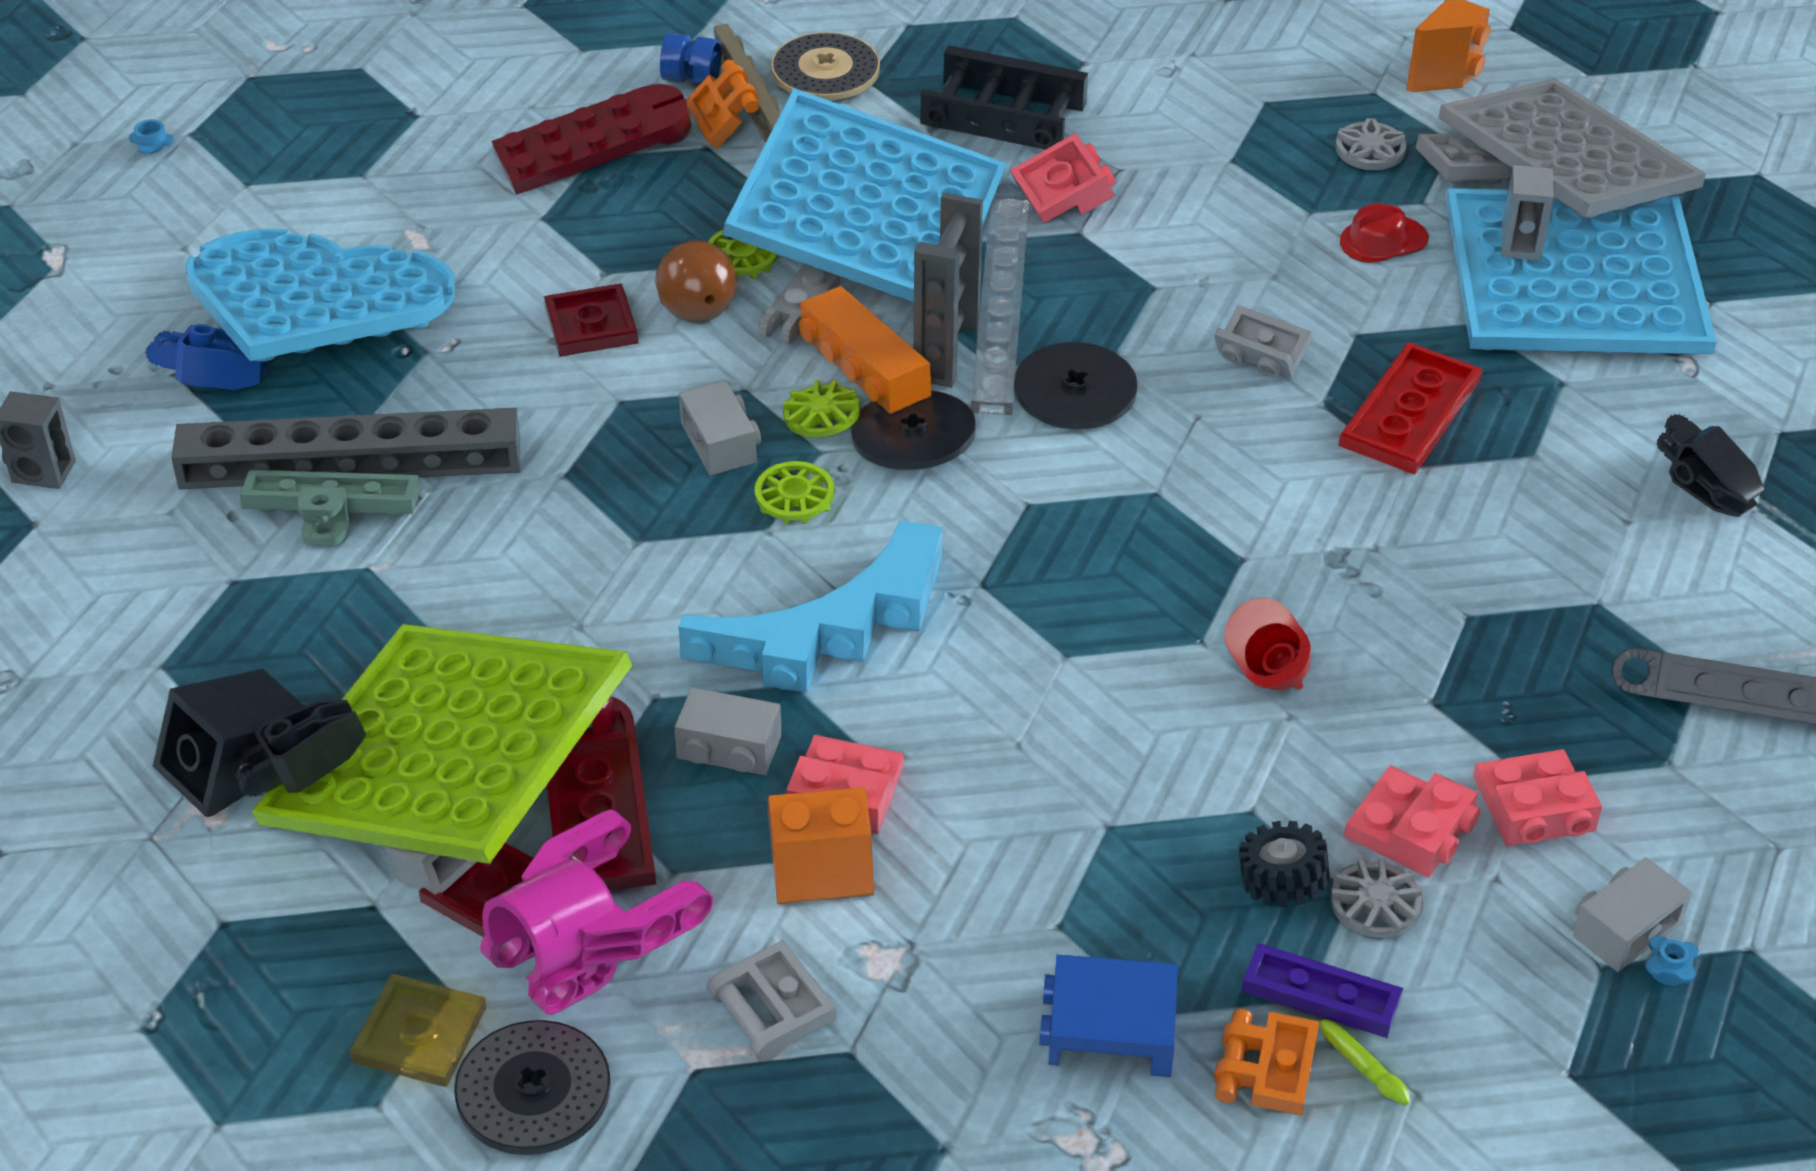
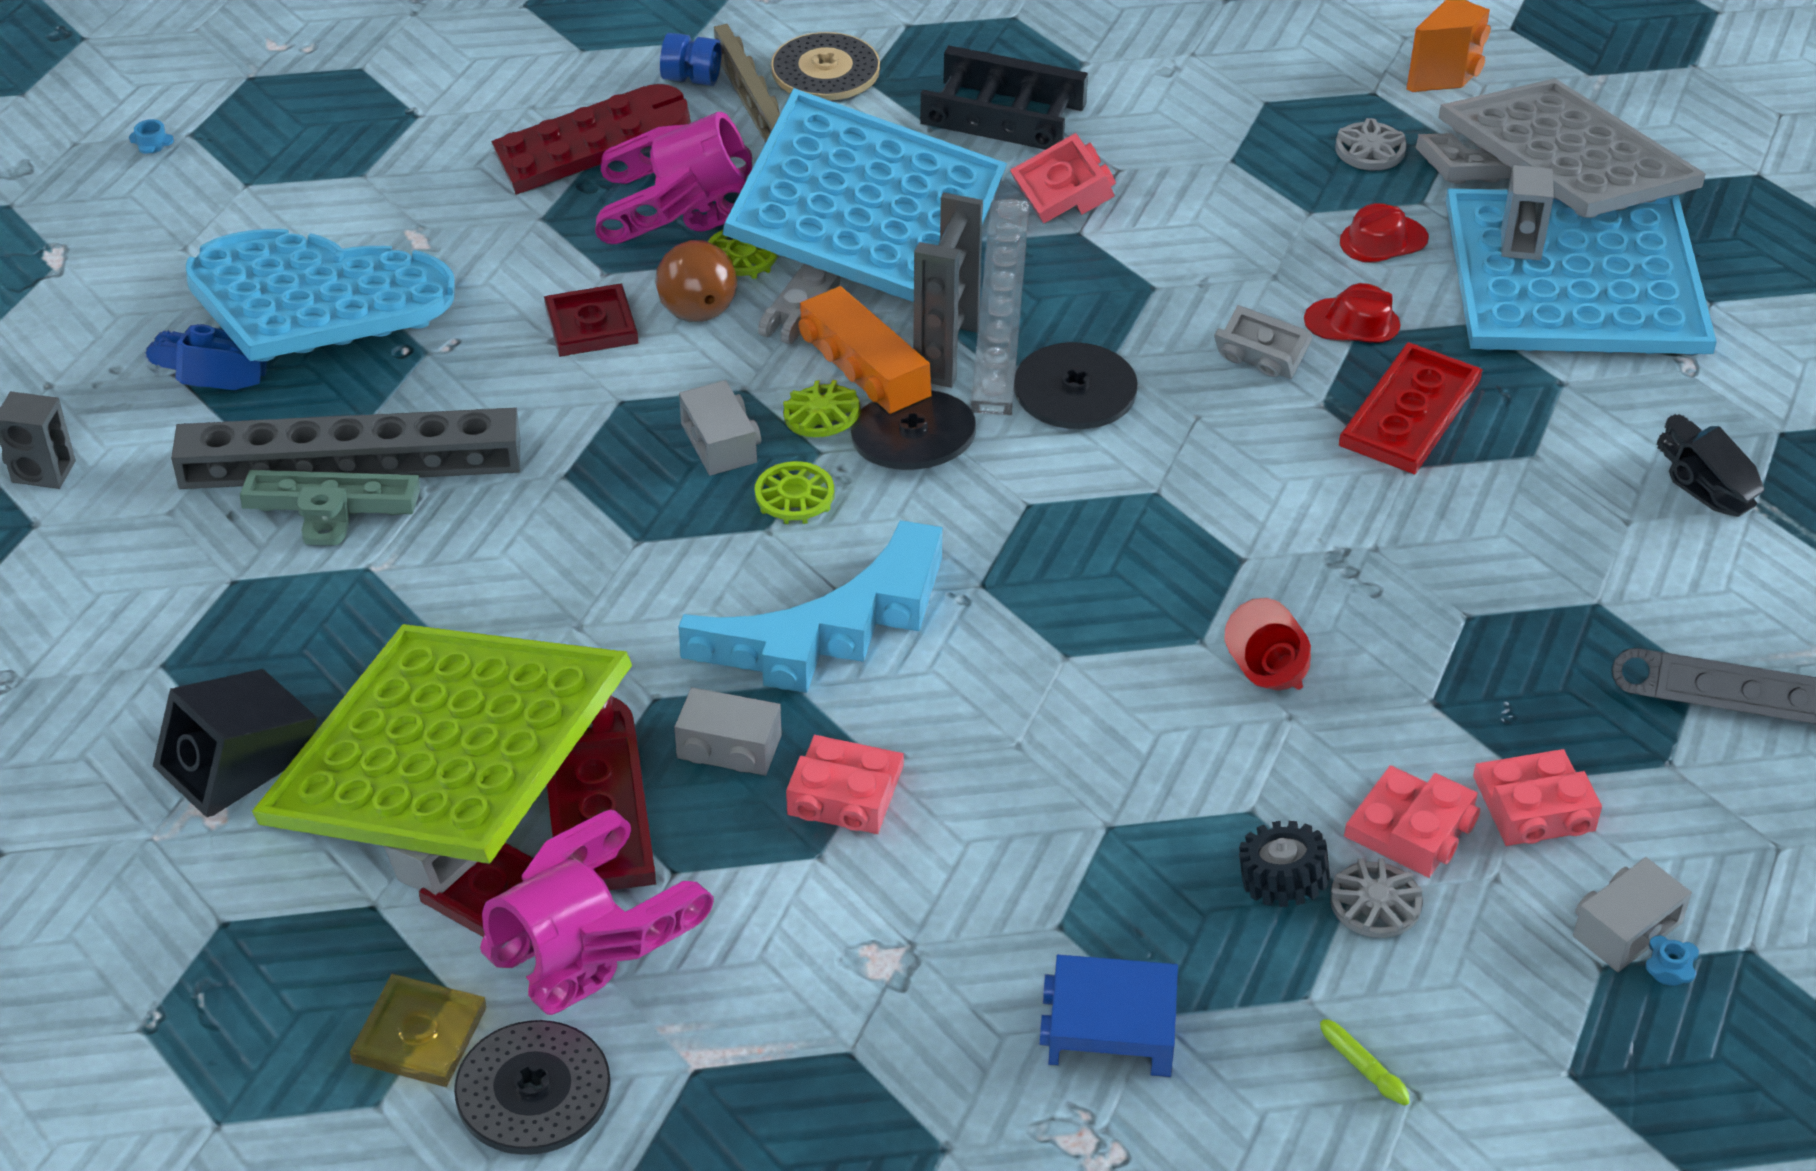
black hinge [229,700,366,798] -> none
orange plate [686,60,759,148] -> none
light grey plate [706,940,836,1062] -> none
orange slope [768,787,874,904] -> none
orange plate [1214,1009,1320,1116] -> none
dark purple plate [1241,943,1403,1038] -> none
none -> dark pink piece [595,111,753,244]
none -> red piece [1304,283,1401,343]

